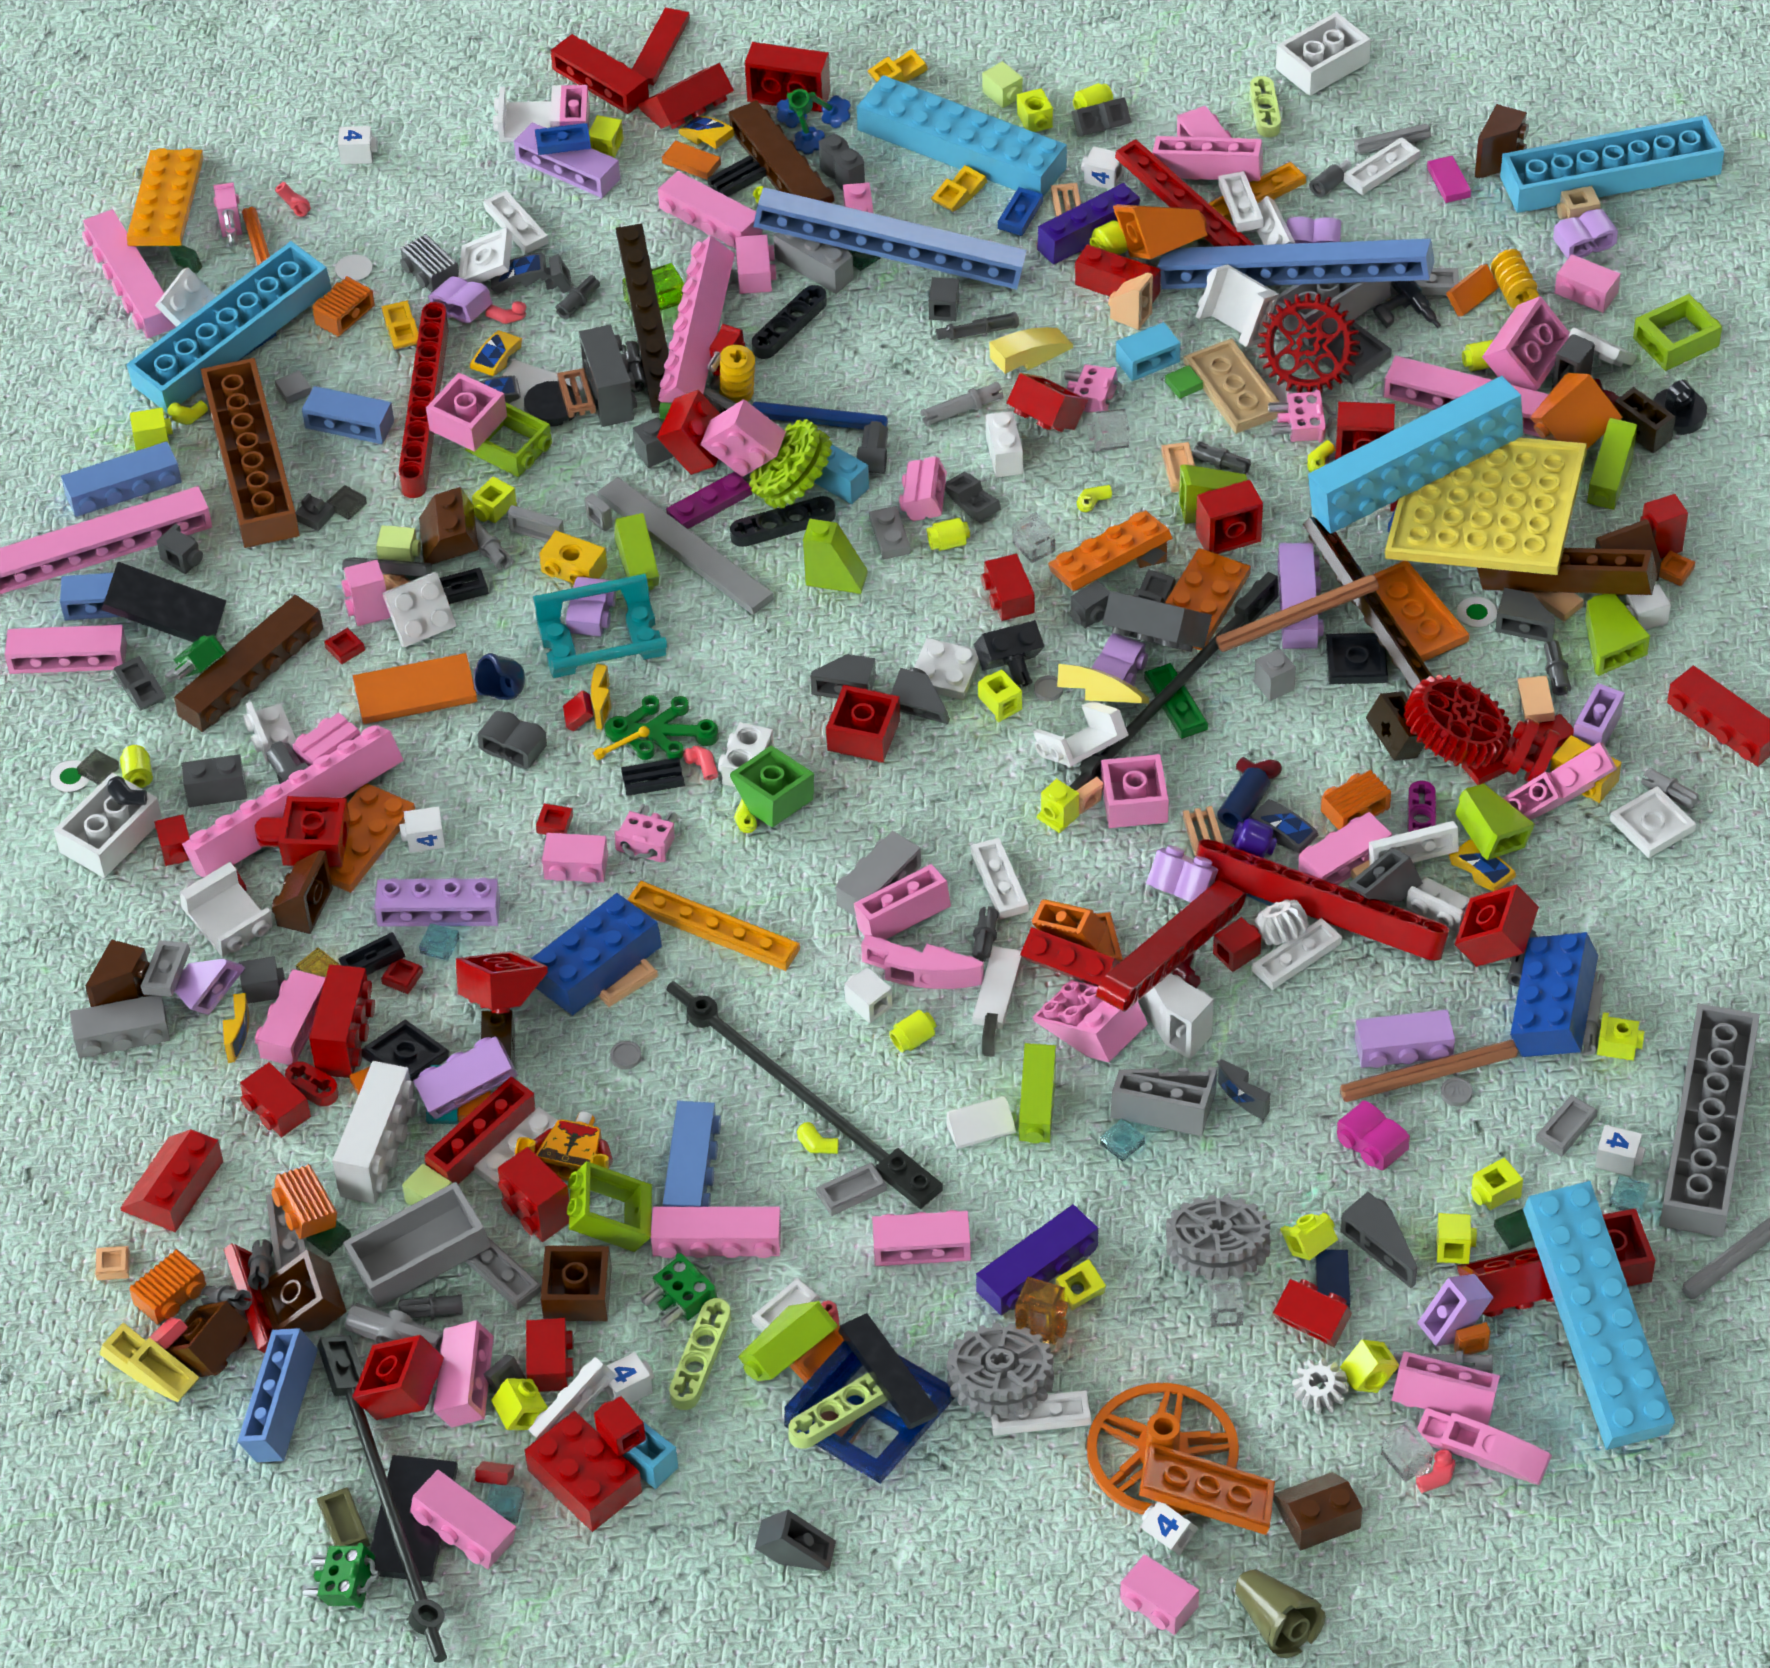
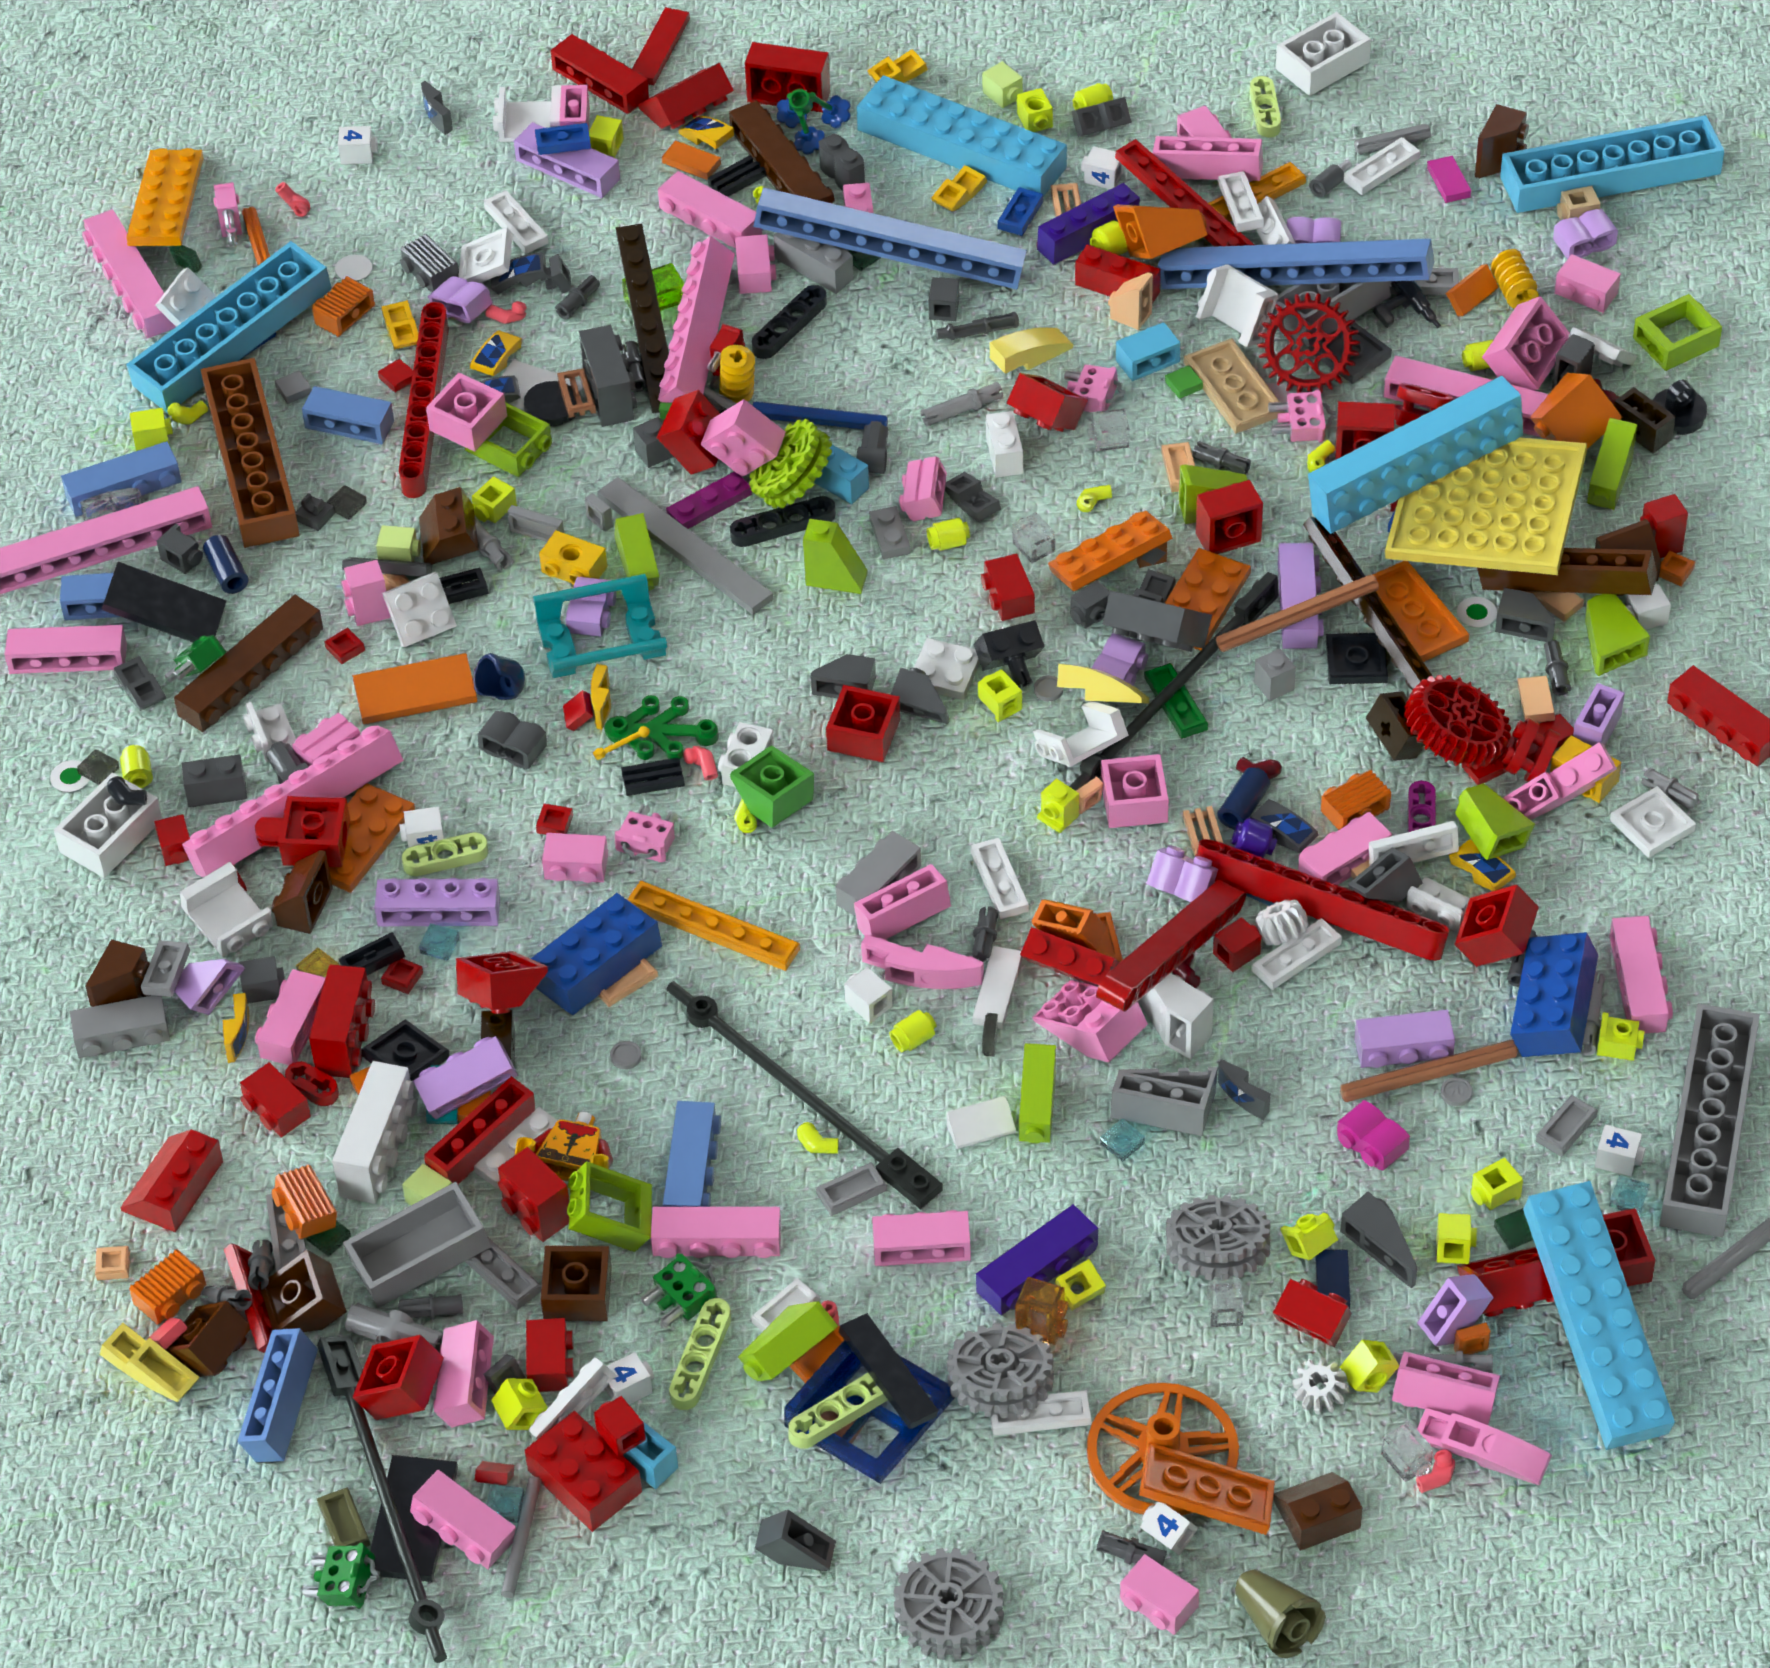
none -> clear slope [80,488,143,521]
none -> dark blue brick [203,535,249,594]
none -> red tile [378,358,413,393]
none -> yellowish green beam [402,832,488,876]
none -> dark grey slope [421,81,453,135]
none -> light grey bar [501,1476,542,1598]
none -> light grey piece [894,1548,1004,1660]
none -> dark grey pin [1096,1530,1167,1566]
none -> red brick [1394,383,1453,426]
none -> bright pink brick [1609,916,1673,1034]

